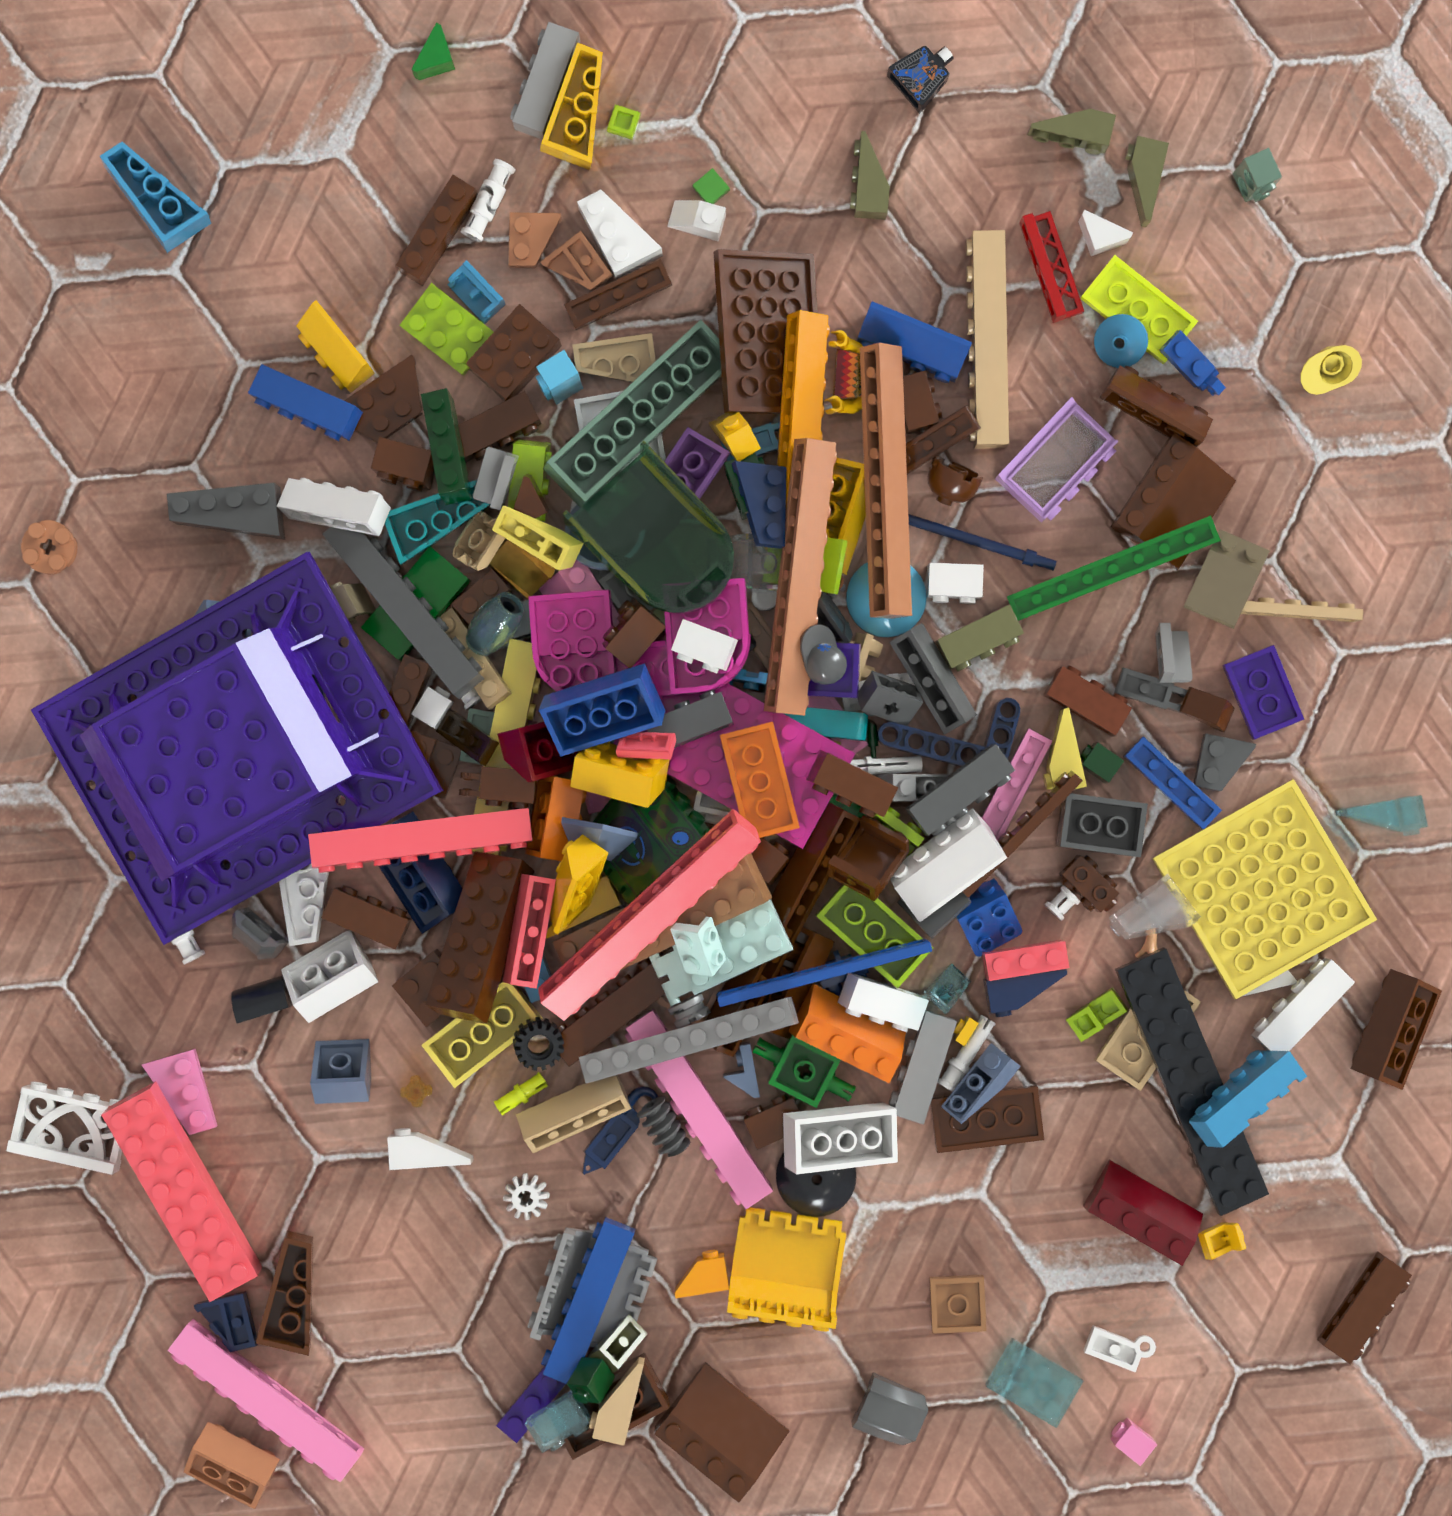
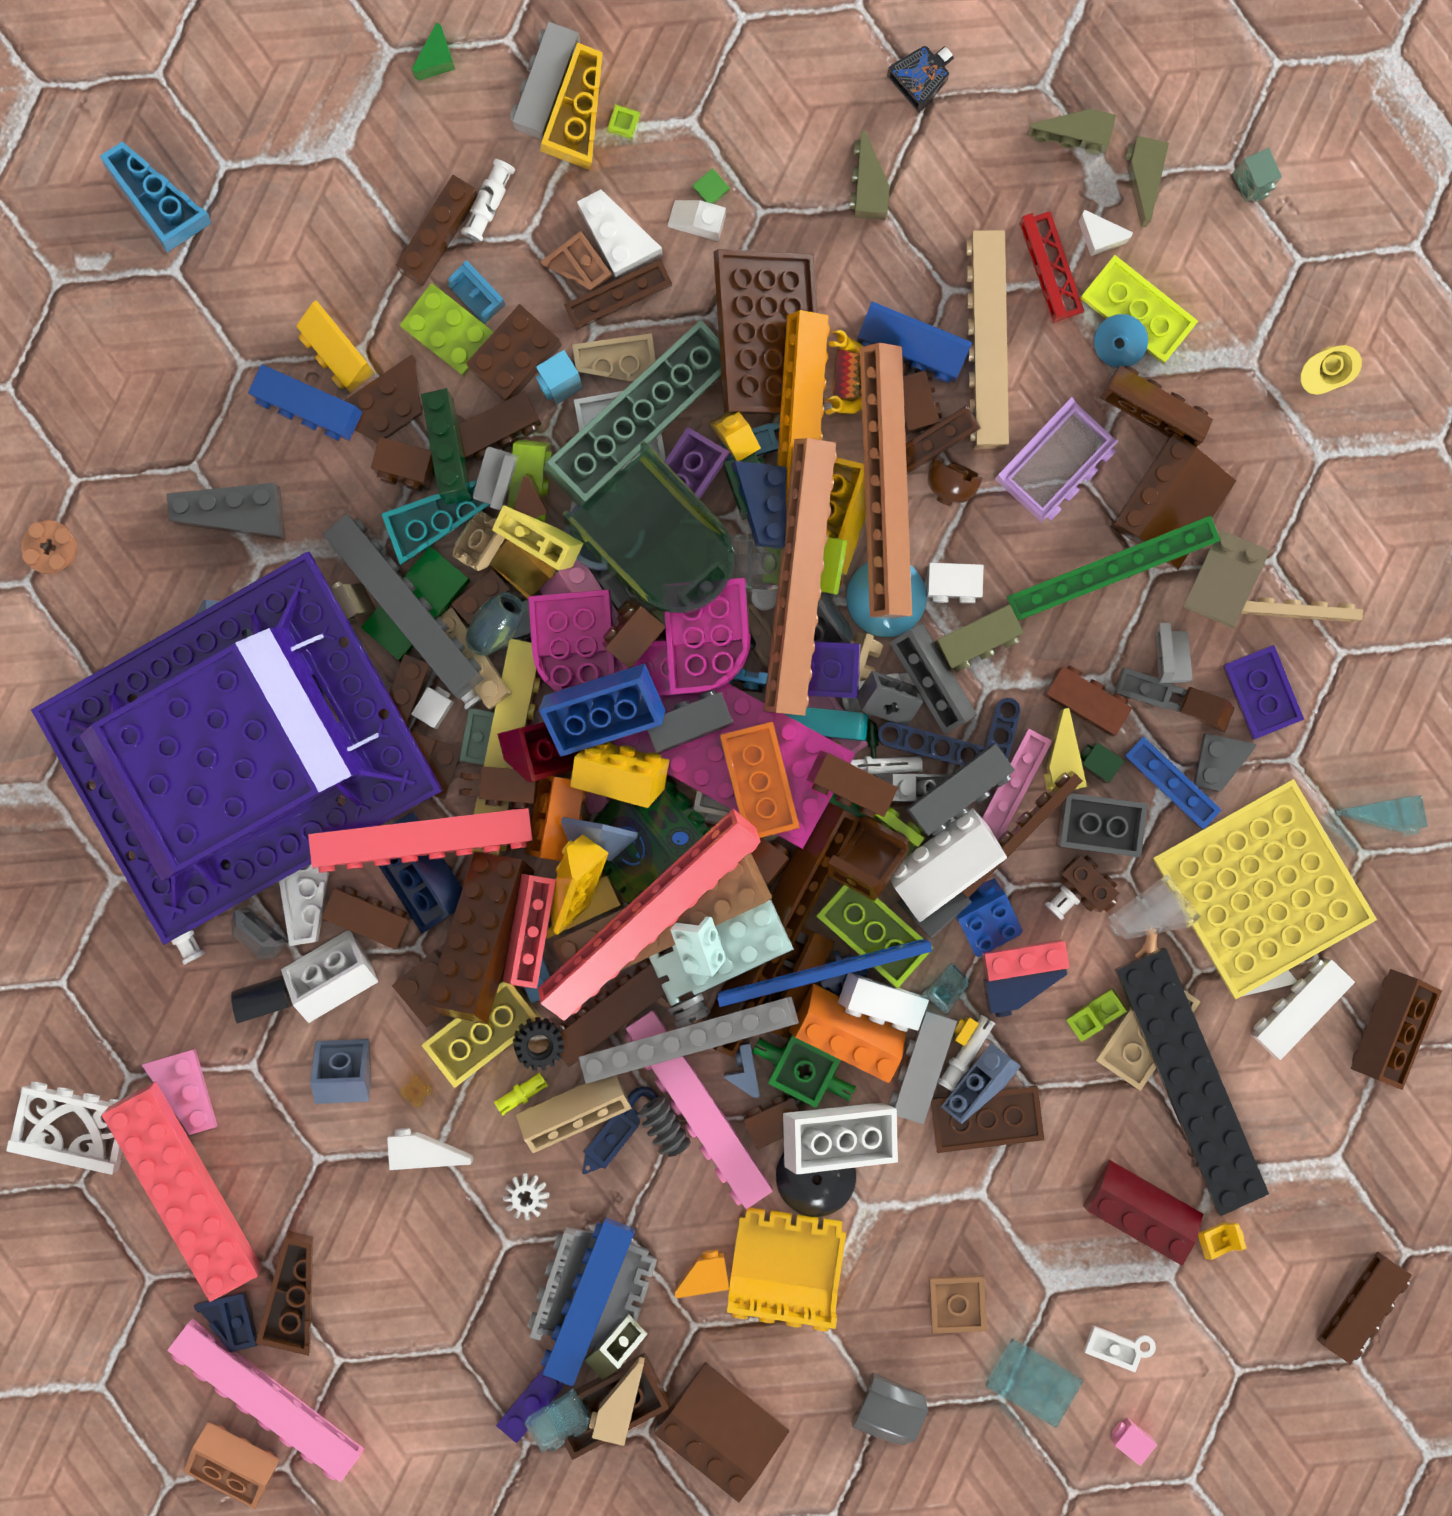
white brick [277,478,391,536] -> none
dark brown tile [436,708,499,766] -> none
nougat wing [508,212,562,268] -> none
dark green brick [567,1357,615,1404] -> none
coral plate [616,732,676,759] -> none
white brick [671,619,738,673] -> none
dark grey cap [800,625,847,685] -> none
dark blue bar [908,514,1057,571] -> none
blue hinge [1160,330,1226,396] -> none
dark azure wedge [1189,1050,1307,1148] -> none

